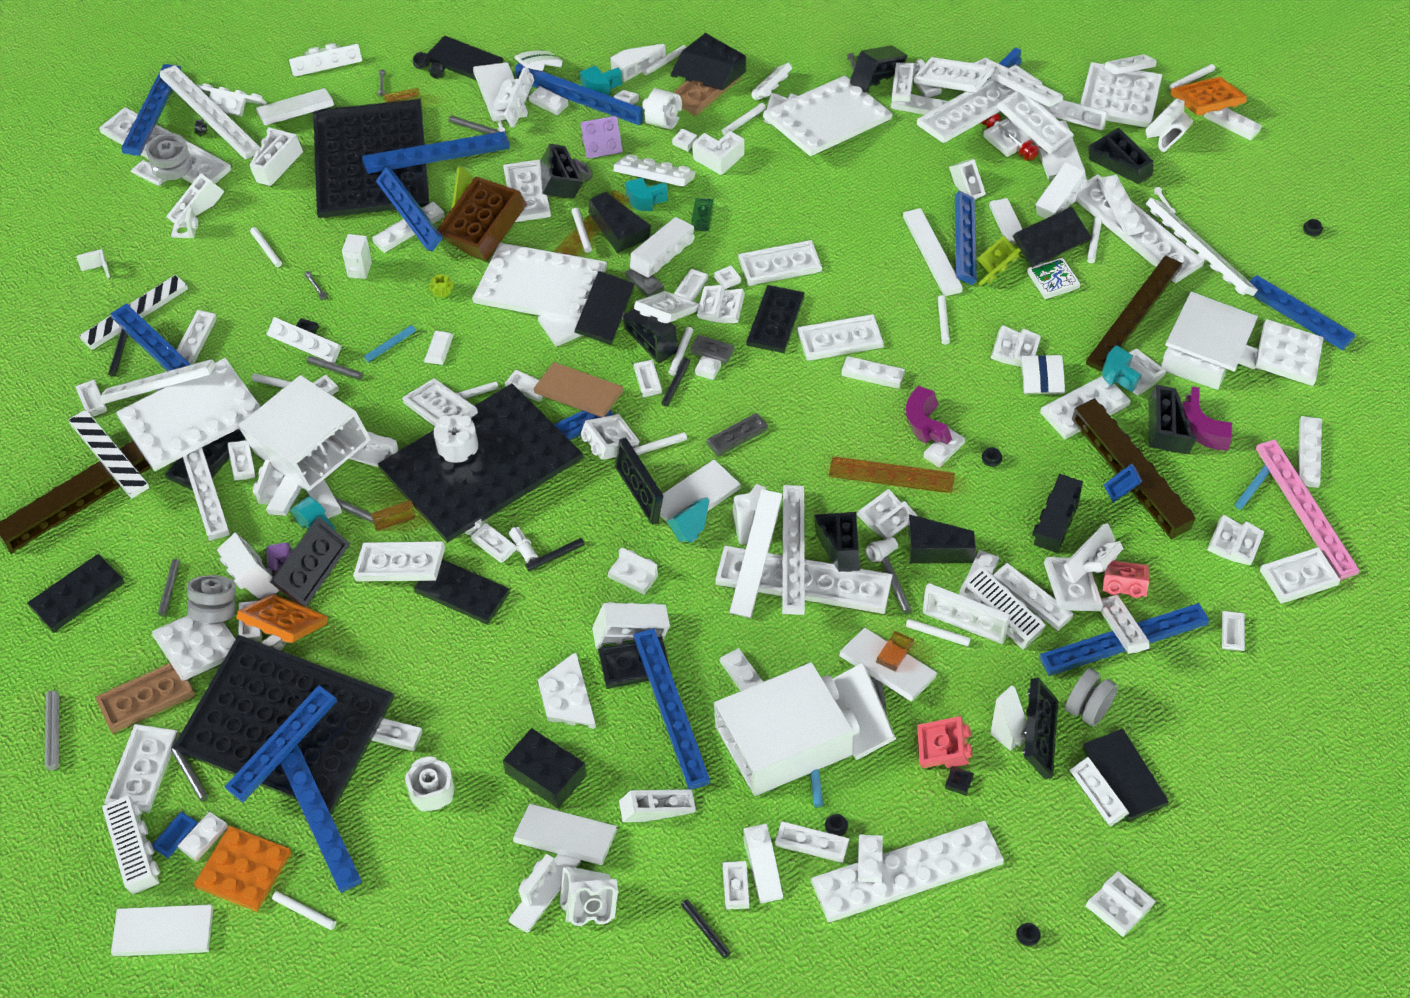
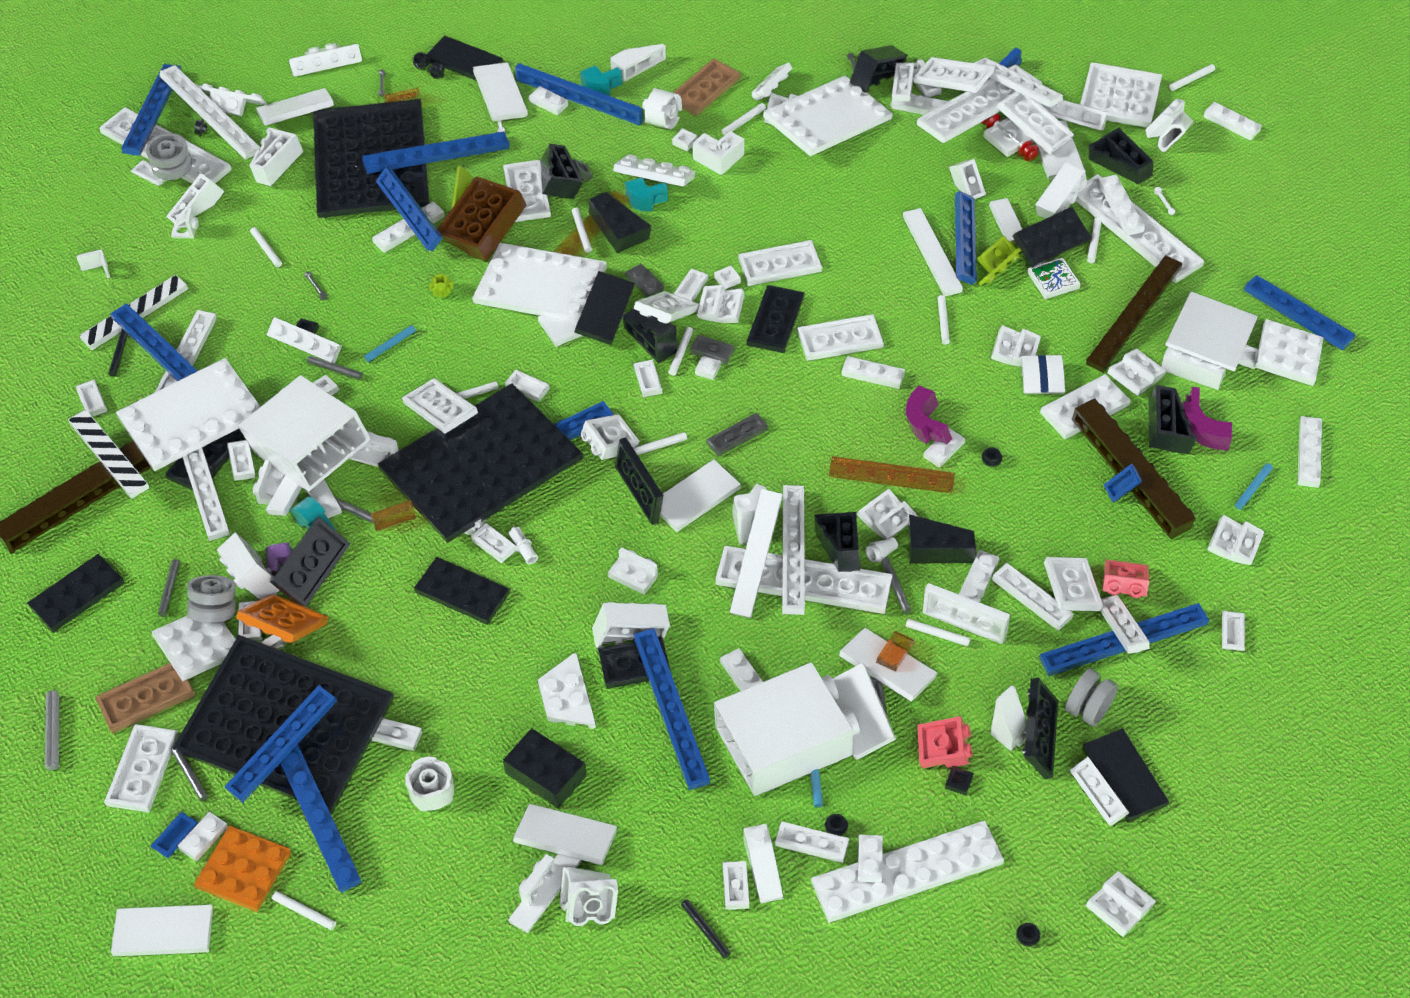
white tile [100,360,216,404] -> none
white brick [102,795,160,894] -> none
white bar [252,373,291,388] -> none
white brick [342,234,372,279] -> none
white plate [353,542,445,581] -> none
white tile [424,331,454,365] -> none
white brick [434,415,478,463] -> none
flat silver bar [449,115,500,134] -> none
white bracket [493,67,534,127] -> none
white slope [515,50,563,71] -> none
black bar [525,538,585,572] -> none
medium nougat tile [534,362,623,417] -> none
medium lavender bracket [581,116,622,158] -> none
white plate [614,90,639,104] -> none
white slope [619,790,696,822] -> none
white brick [630,217,694,278] -> none
white bar [643,45,686,76] -> none
black bar [661,358,690,406] -> none
teal slope [667,497,709,543] -> none
black wedge [671,33,746,91] -> none
clear green plate [691,198,714,232] -> none
white brick [960,566,1045,650] -> none
black wedge [1032,473,1083,553] -> none
white bracket [1064,523,1123,583] -> none
teal brick [1102,345,1141,392] -> none
white tile [1105,54,1157,74] -> none
white plate [1146,198,1258,296] -> none
orange plate [1171,76,1247,115] -> none
bright pink tile [1256,439,1360,580] -> none
white plate [1260,547,1340,604] -> none
black plate [1303,219,1323,237] -> none

